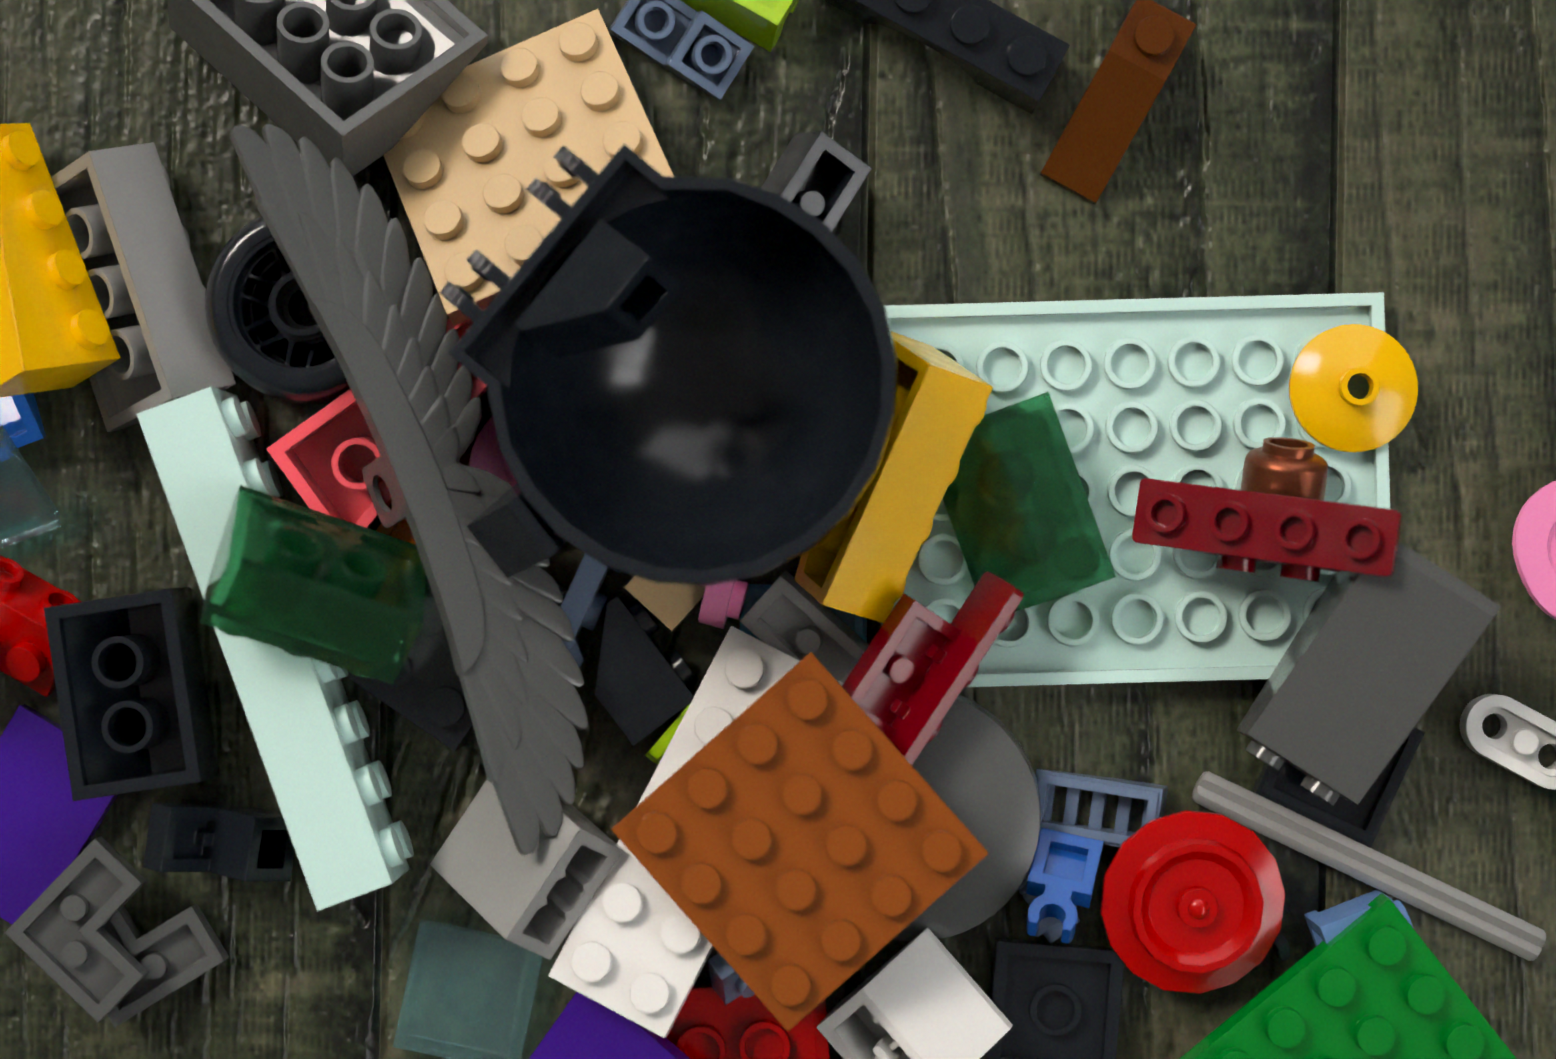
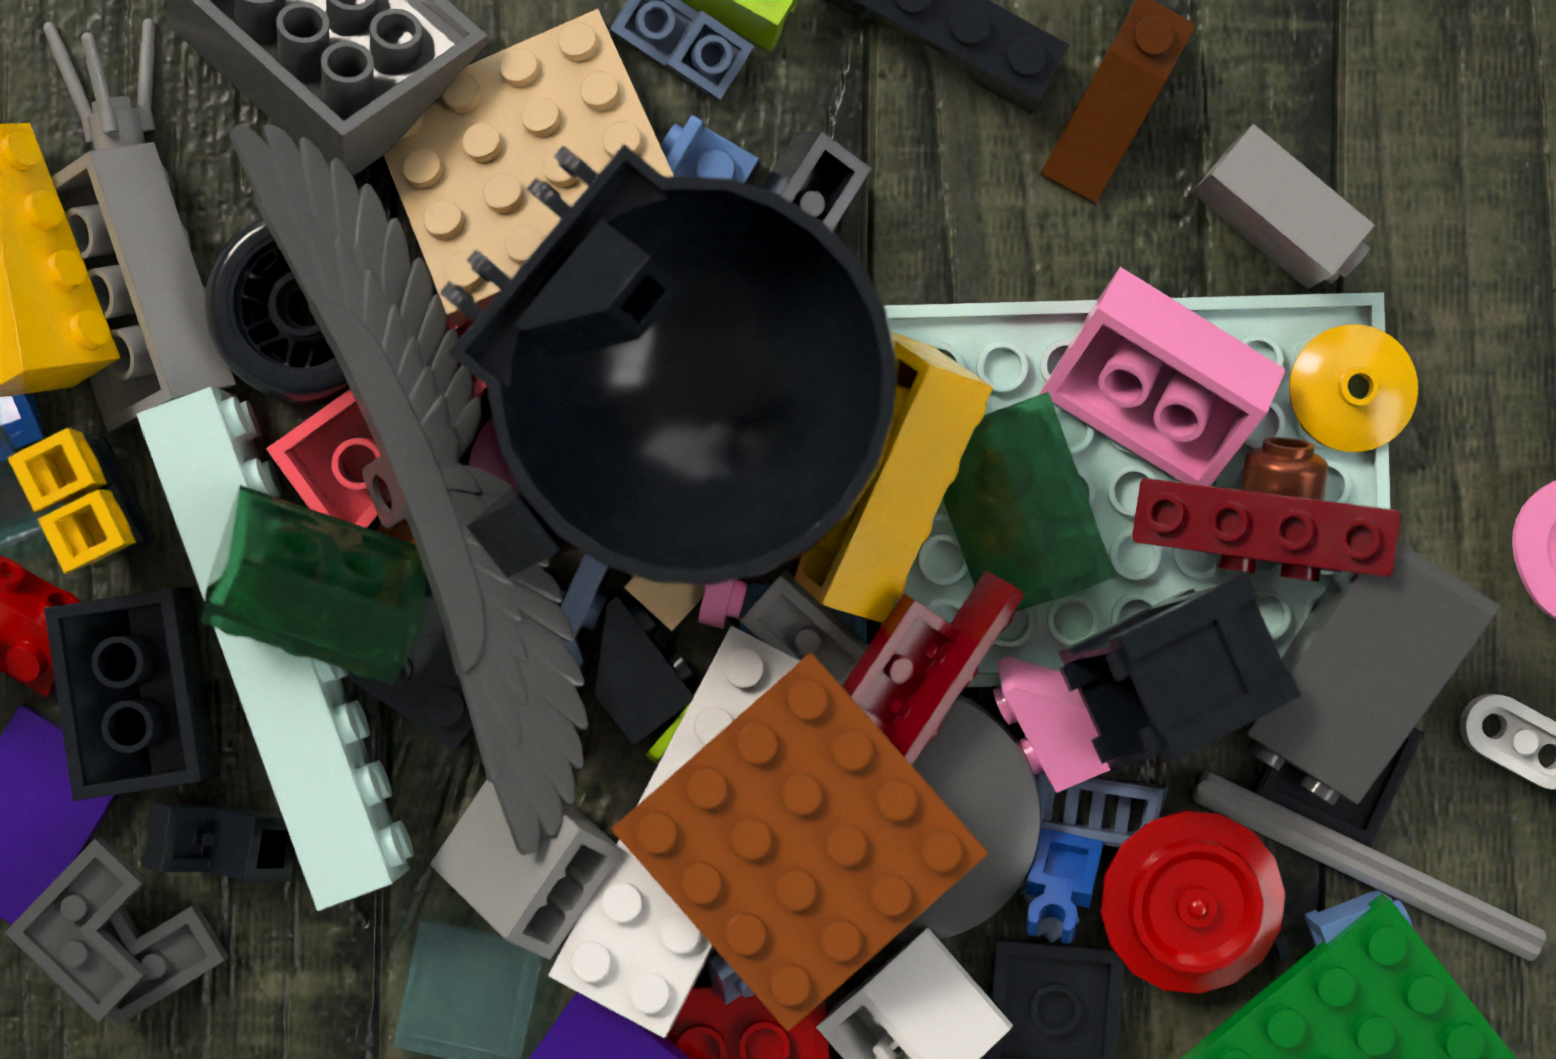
none -> yellow hips [8,428,157,573]
none -> light grey plant [43,19,156,150]
none -> medium blue bracket [661,115,759,184]
none -> bright pink slope [993,656,1110,793]
none -> bright pink slope [1040,267,1286,486]
none -> black container [1058,574,1301,771]
none -> light grey brick [1191,124,1375,289]

